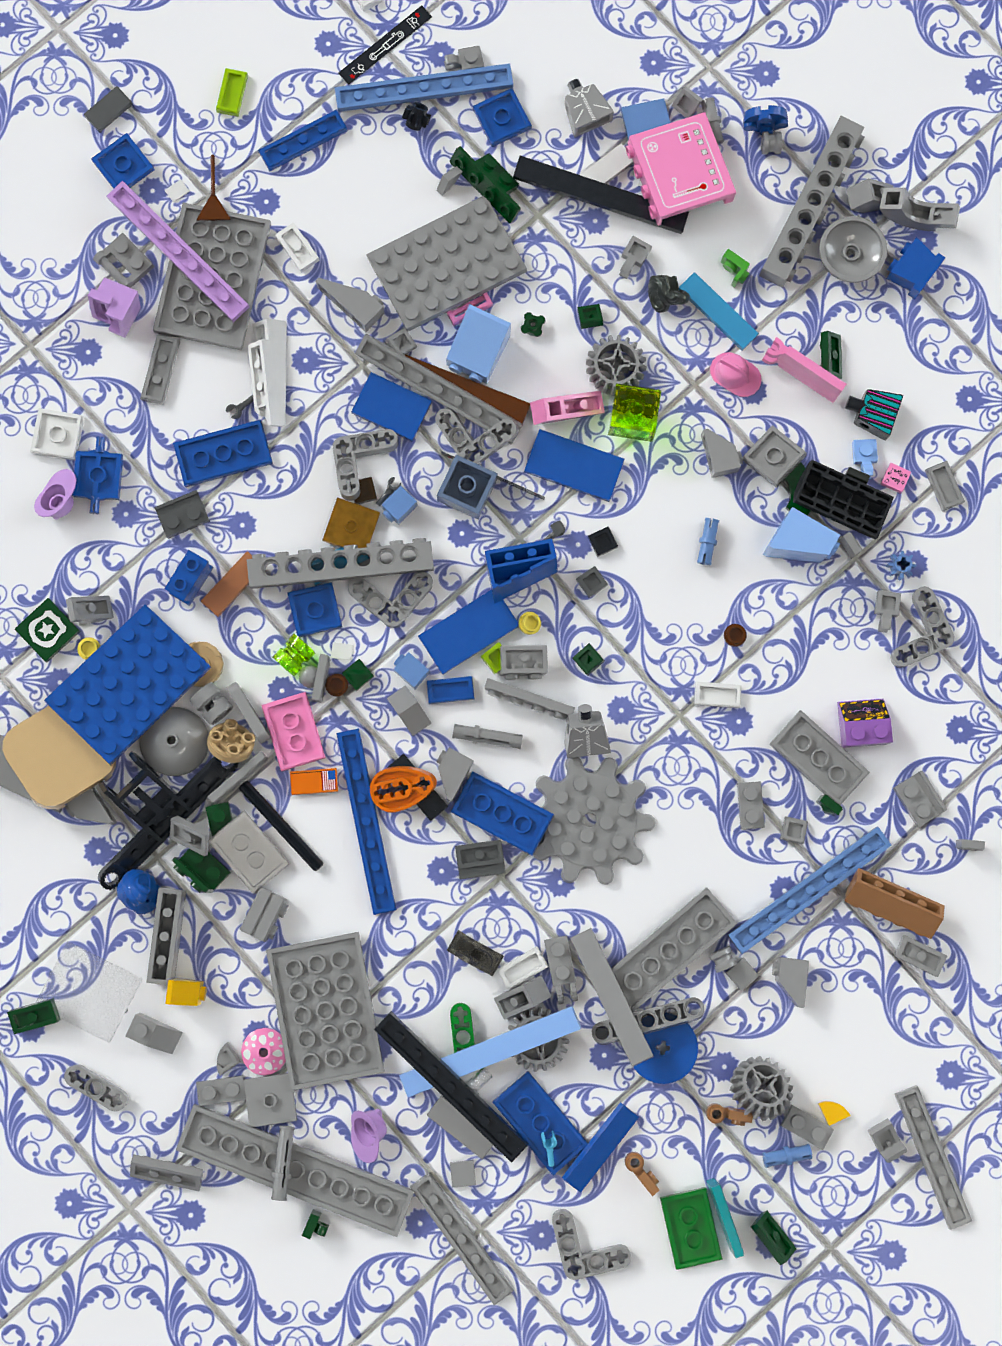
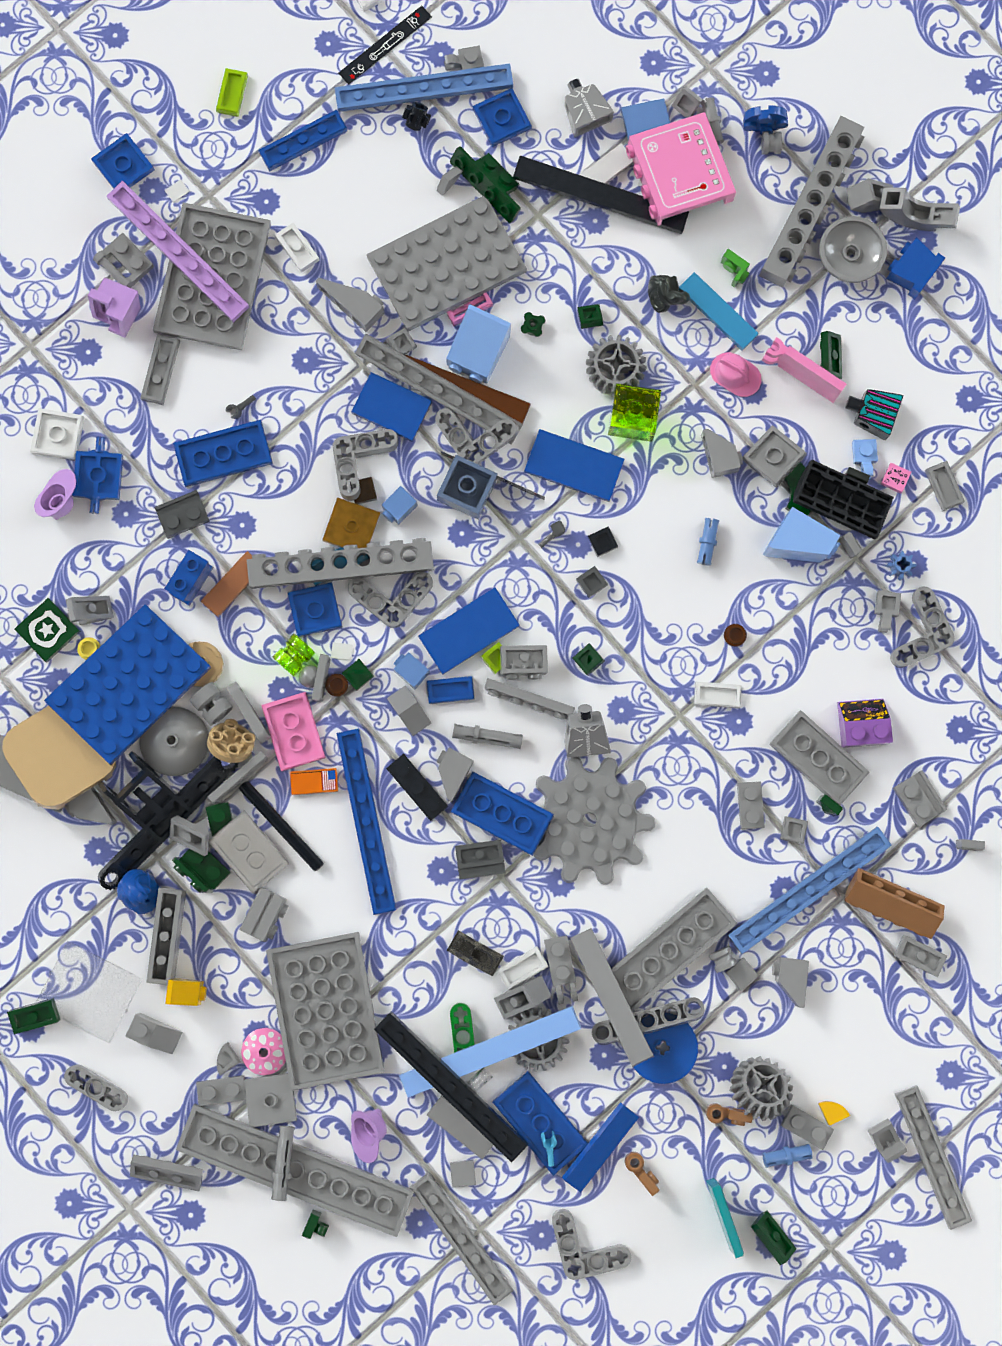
dark grey tile [84,86,133,133] -> none
reddish brown piece [197,154,231,221] -> none
white wedge [248,318,287,427] -> none
orange piece [370,766,437,812] -> none
dark grey hand [375,477,401,507] -> none
blue wedge [485,539,558,604] -> none
light yellow plate [518,612,541,635] -> none
bright pink slope [530,391,605,425] -> none
light grey plate [619,236,652,279] -> none
green tile [660,1187,723,1270] -> none

